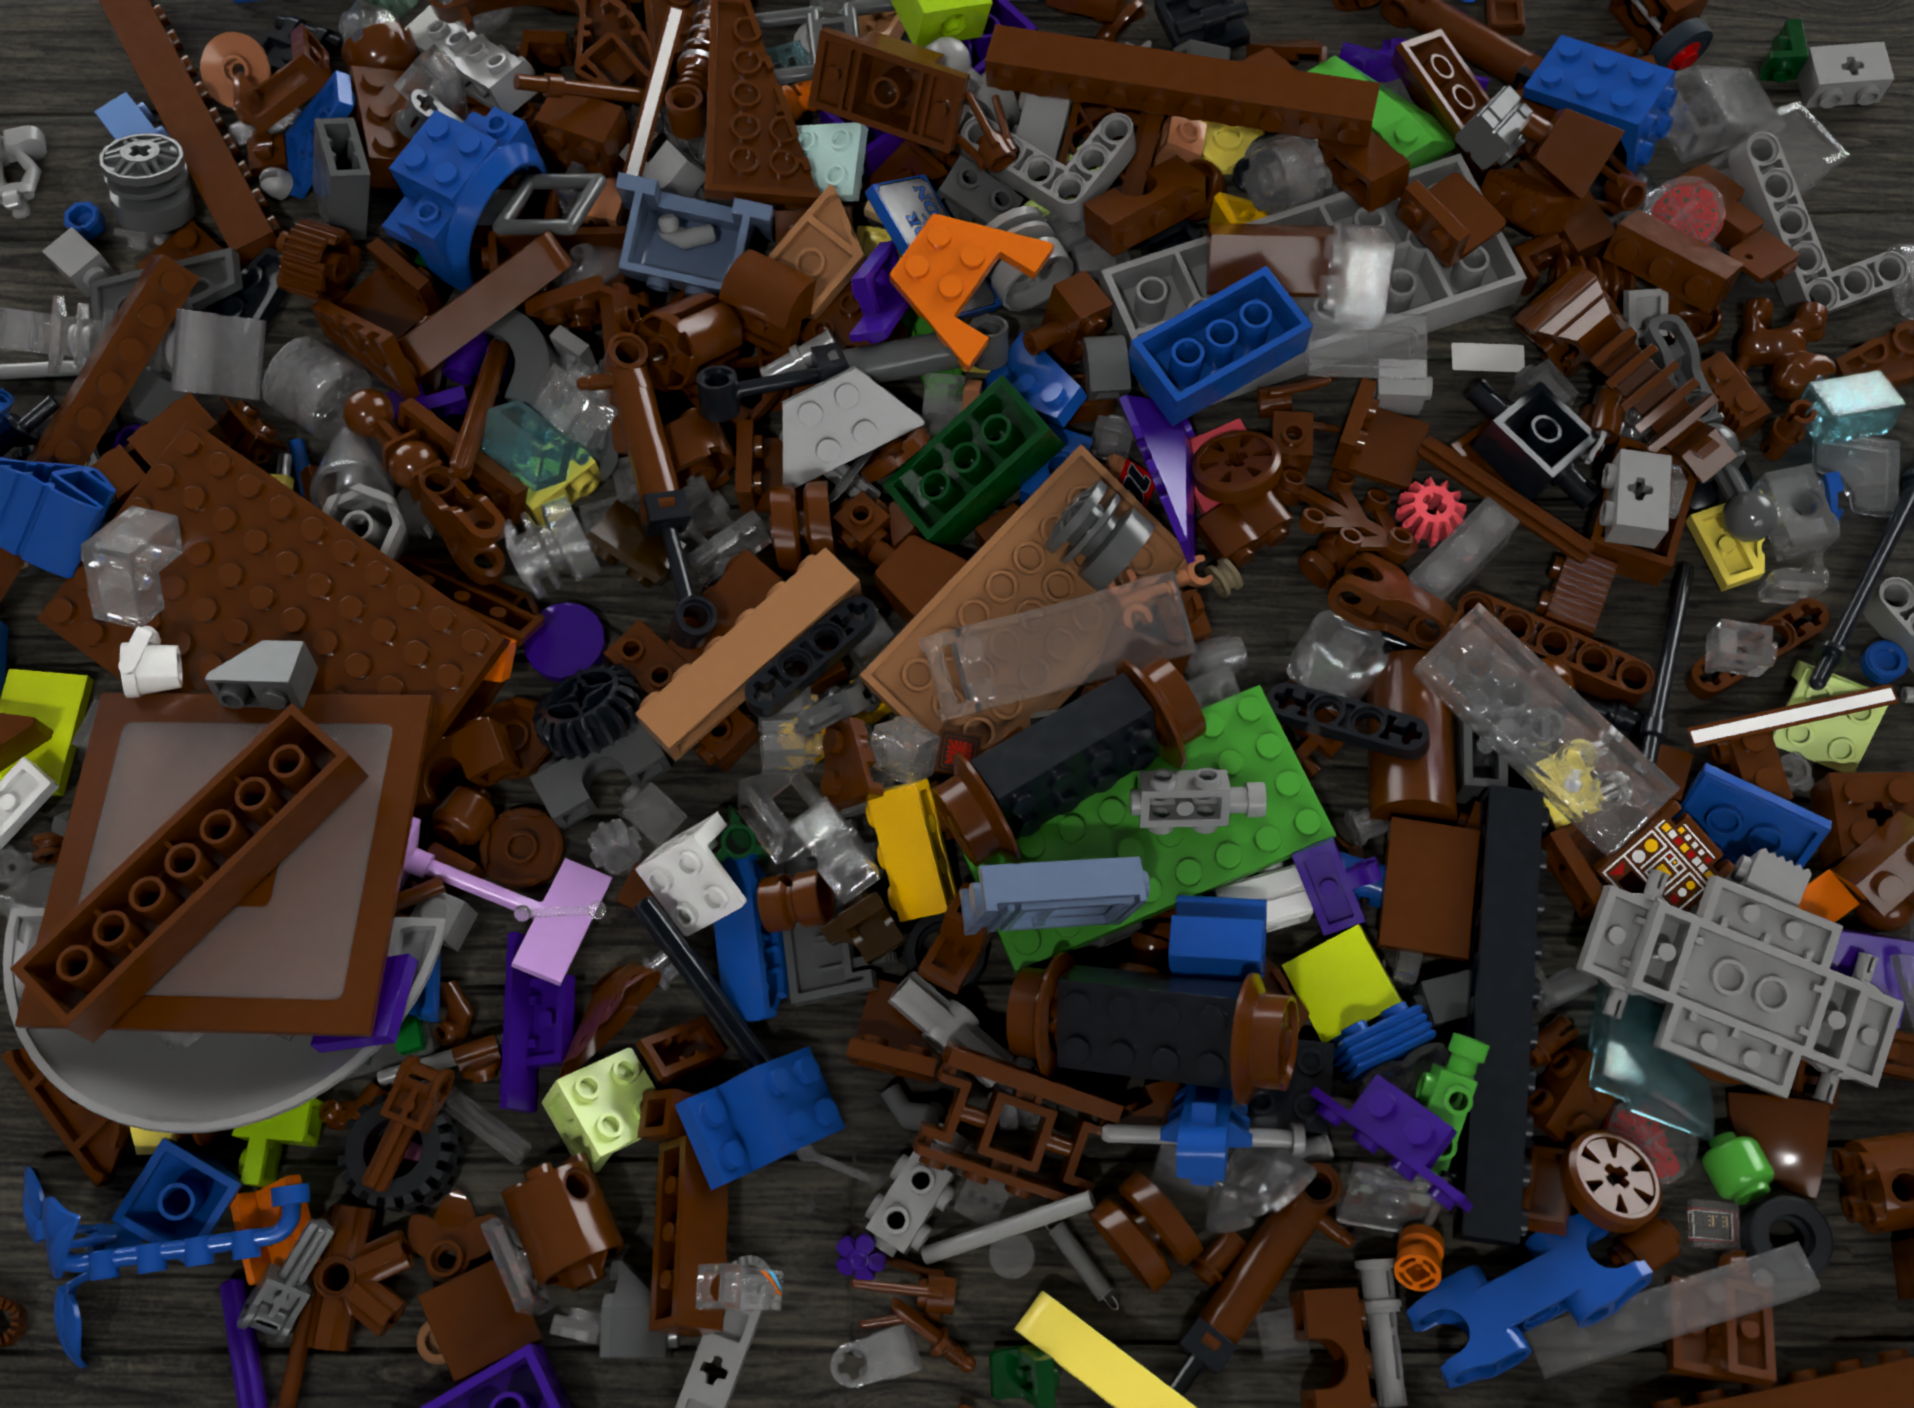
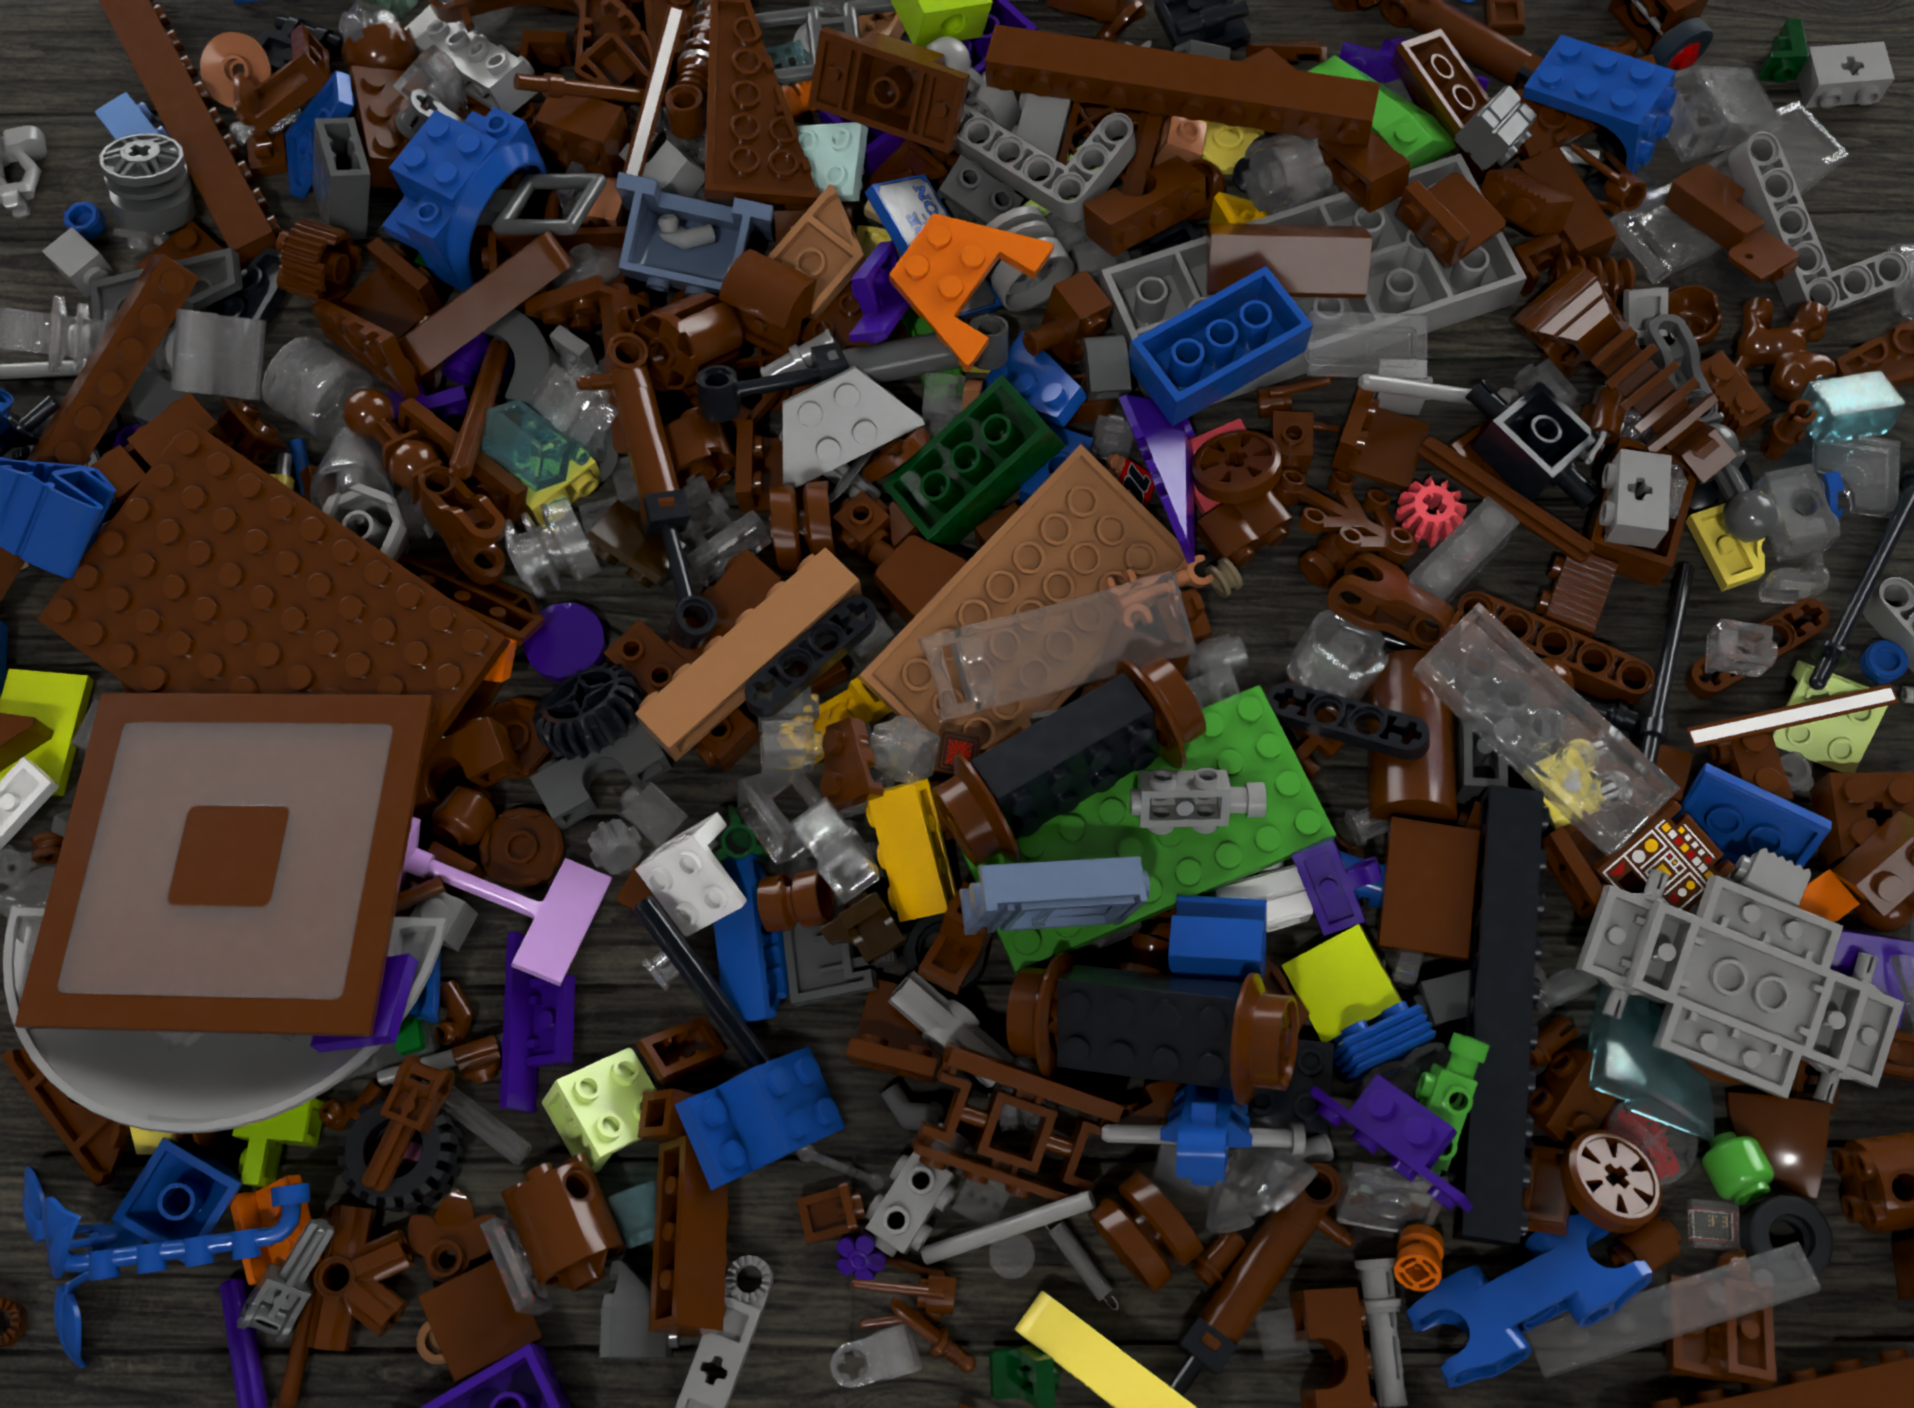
reddish brown brick [10,703,369,1043] -> none
clear brick [80,506,183,628] -> none
white piece [118,625,183,698] -> none
dark grey slope [205,640,318,710] -> none
light grey hinge [259,167,293,200] -> none
clear hinge [514,900,606,922] -> none
clear plate [549,1307,601,1345] -> none
reddish brown piece [558,962,662,1078] -> none
clear leg [695,1263,783,1312] -> none
dark grey connector [794,677,880,737] -> none
reddish brown plant [956,92,1018,173] -> none
dark grey wheel [1044,479,1155,593] -> none
clear piece [1319,223,1395,326] -> none
white sticker [1451,343,1525,372] -> none
reddish brown torso [1519,108,1625,200] -> none
reddish brown brick [1602,209,1744,313] -> none
clear tile [1643,176,1726,245] -> none
none -> clear light blue piece [605,1179,657,1249]
none -> reddish brown bracket [796,1182,866,1245]
none -> light grey bar [1358,374,1519,405]

